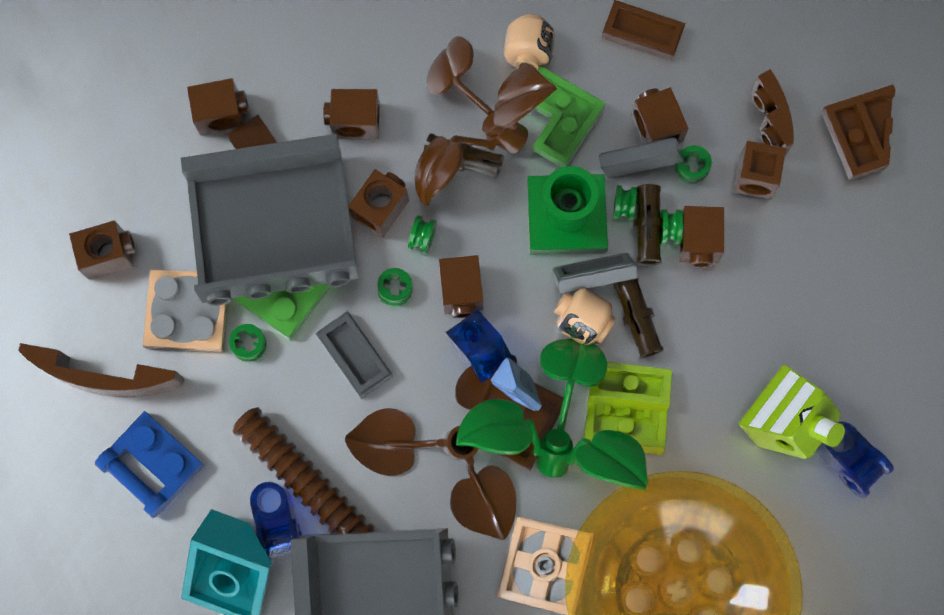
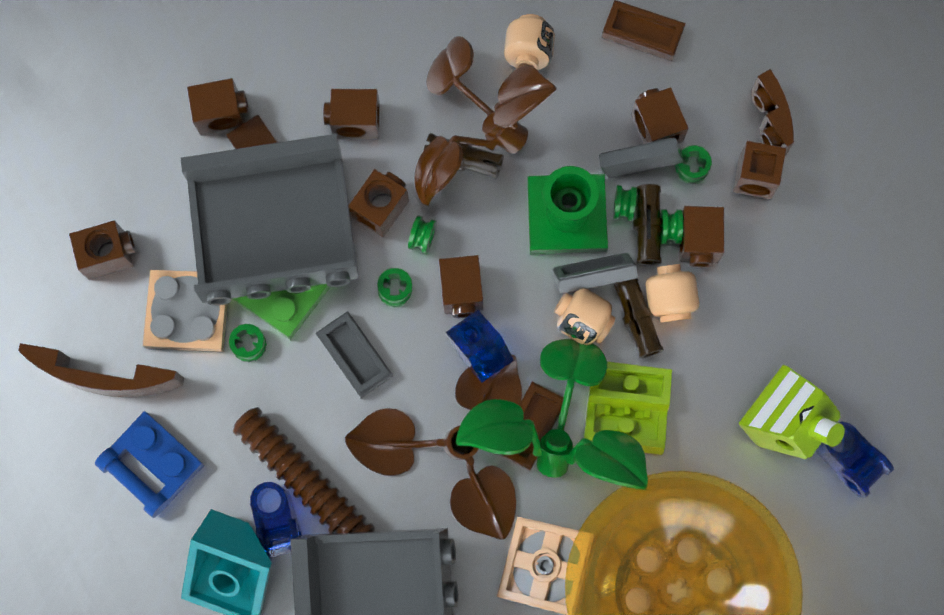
light blue slope [491,358,542,411] -> none
bright green plate [533,65,606,167] -> none
reddish brown wing [821,84,895,181] -> none
none -> light nougat head [645,264,699,323]

